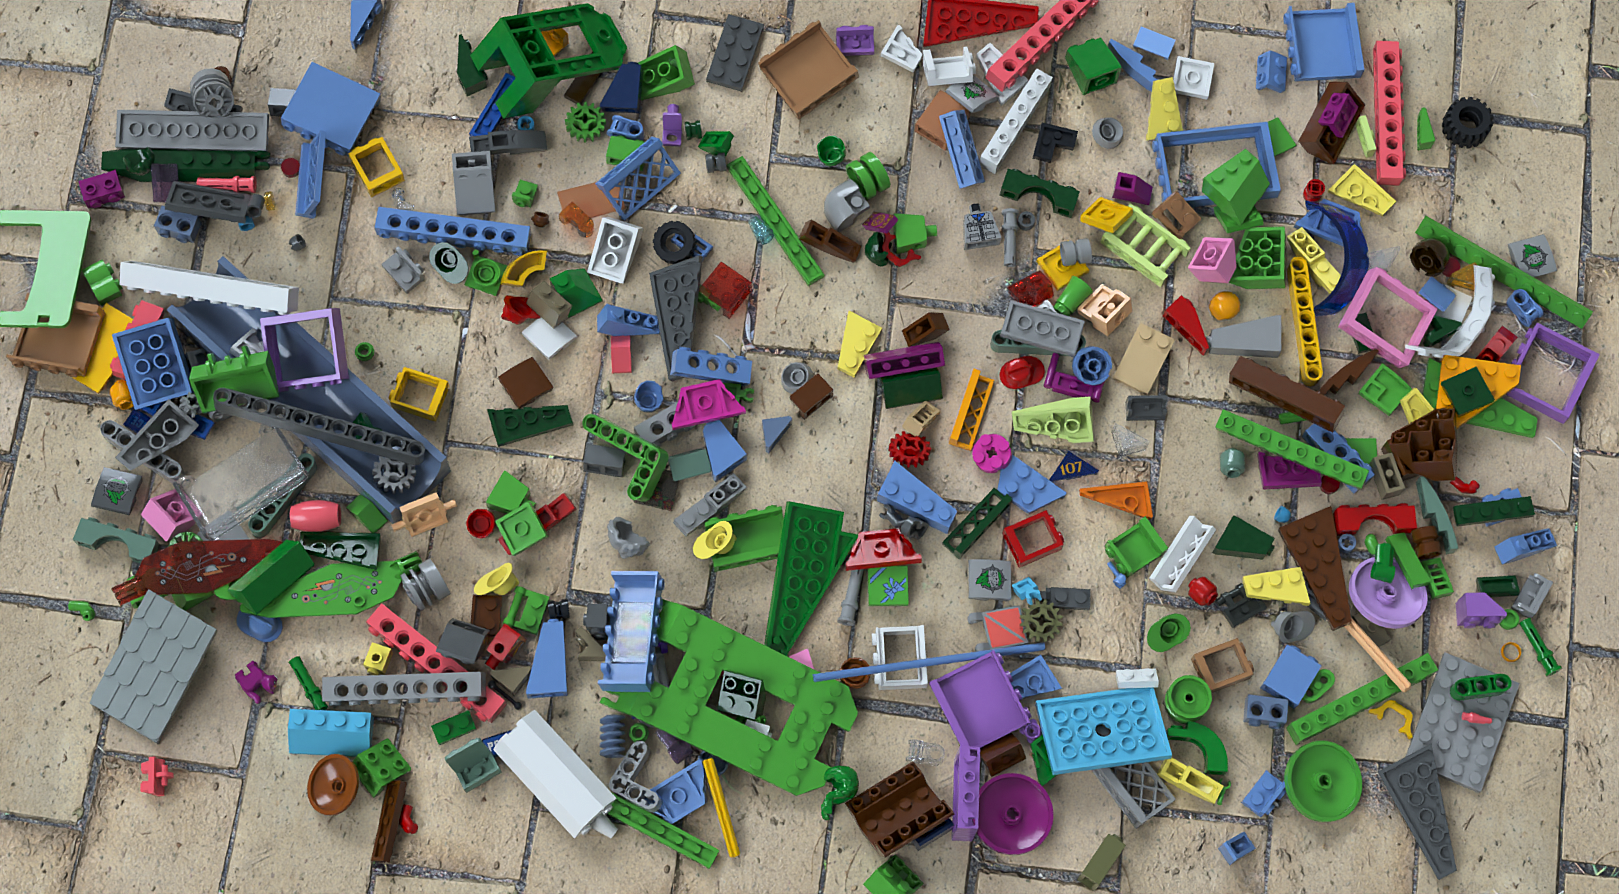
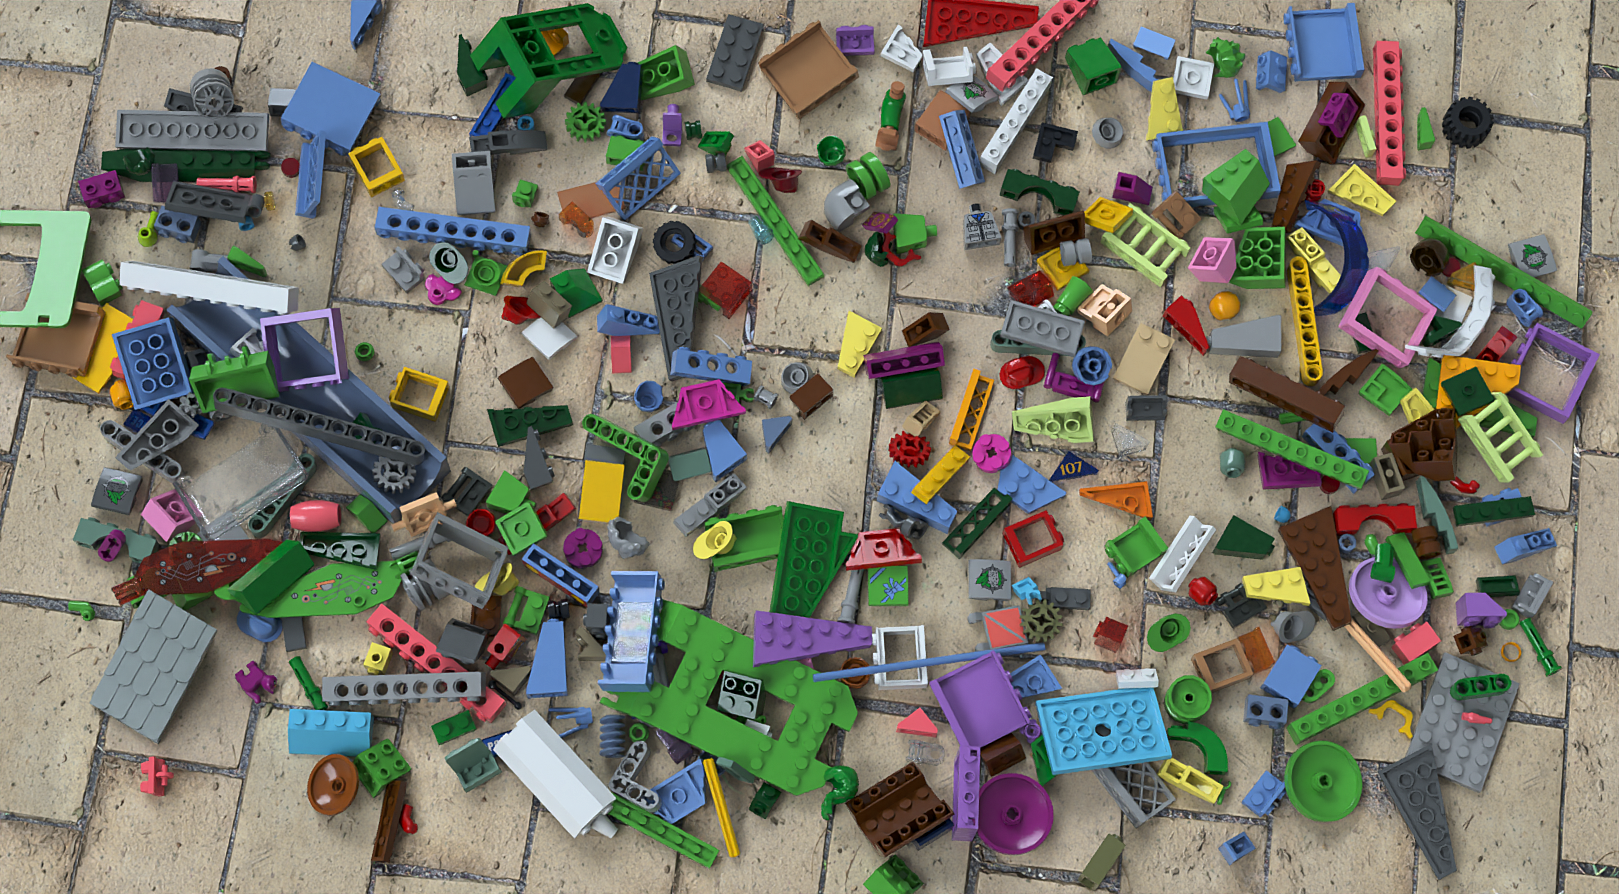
none -> magenta beam [98,529,126,562]
none -> lime bar [137,211,159,247]
none -> light grey piece [190,249,229,272]
none -> bright green slope [227,245,267,277]
none -> dark grey tile [281,617,307,652]
none -> light grey pin [389,532,451,561]
none -> light grey window [410,512,509,609]
none -> dark pink plate [425,274,462,305]
none -> pearl dark grey plate [441,467,493,516]
none -> medium blue brick [522,543,600,607]
none -> dark grey slope [523,426,555,491]
none -> medium blue plant [549,707,593,739]
none -> magenta plate [563,528,603,568]
none -> yellow tile [579,460,625,522]
none -> sand green tile [716,757,756,783]
none -> coral slope [744,140,775,173]
none -> dark green bracket [749,782,781,819]
none -> light grey bush [753,385,779,409]
none -> medium lavender wing [753,610,872,668]
none -> dark red piece [759,167,802,193]
none -> piece [875,81,906,151]
none -> coral slope [896,708,938,738]
none -> yellow plate [911,445,970,505]
none -> reddish brown slope [1023,211,1085,255]
none -> clear red brick [1093,617,1128,653]
none -> bright green hair [1206,37,1245,78]
none -> medium blue plant [1219,79,1250,122]
none -> clear orange panel [1238,627,1275,675]
none -> reddish brown wing [1271,160,1321,233]
none -> coral brick [1391,622,1441,665]
none -> reddish brown brick [1453,626,1488,656]
none -> yellowish green fence [1458,392,1543,483]

